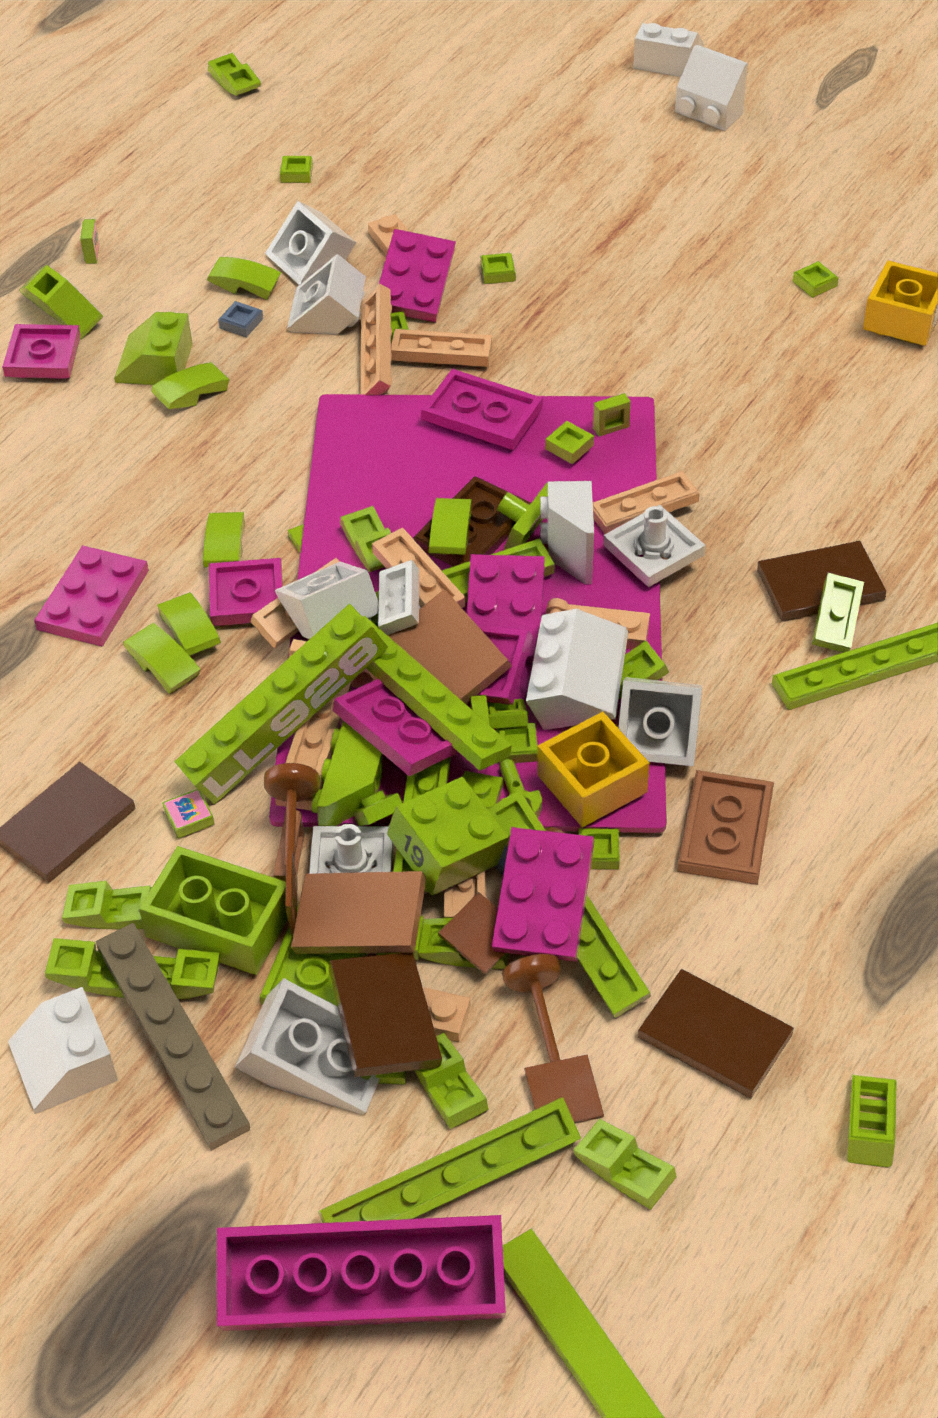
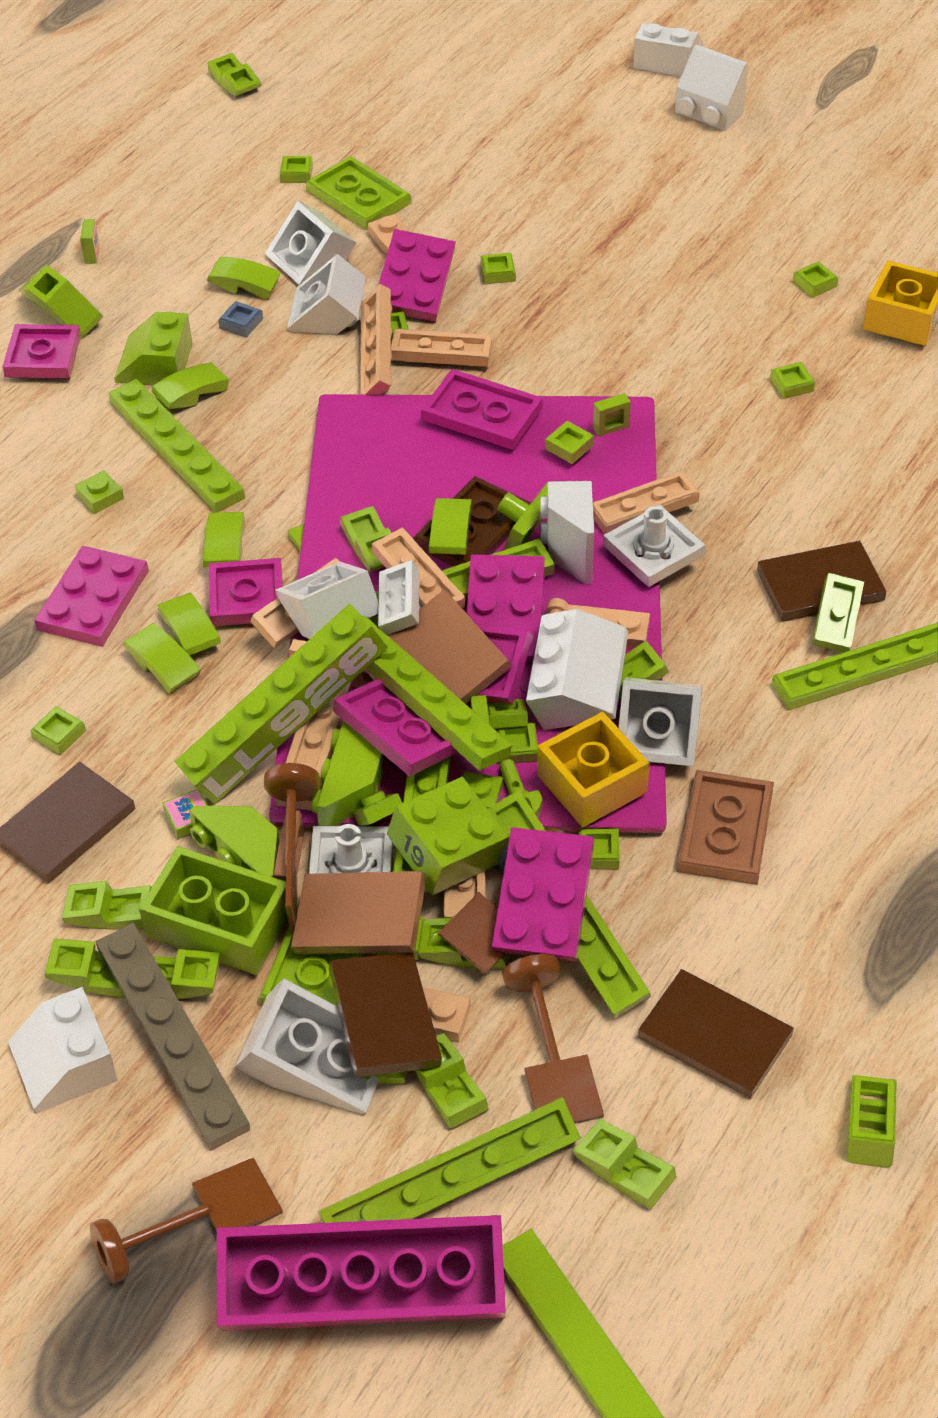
none -> lime tile [30,706,86,755]
none -> lime plate [75,470,124,514]
none -> dark orange piece [90,1157,283,1284]
none -> lime plate [108,379,245,513]
none -> lime slope [189,806,280,878]
none -> lime tile [306,156,412,230]
none -> lime tile [770,362,815,399]

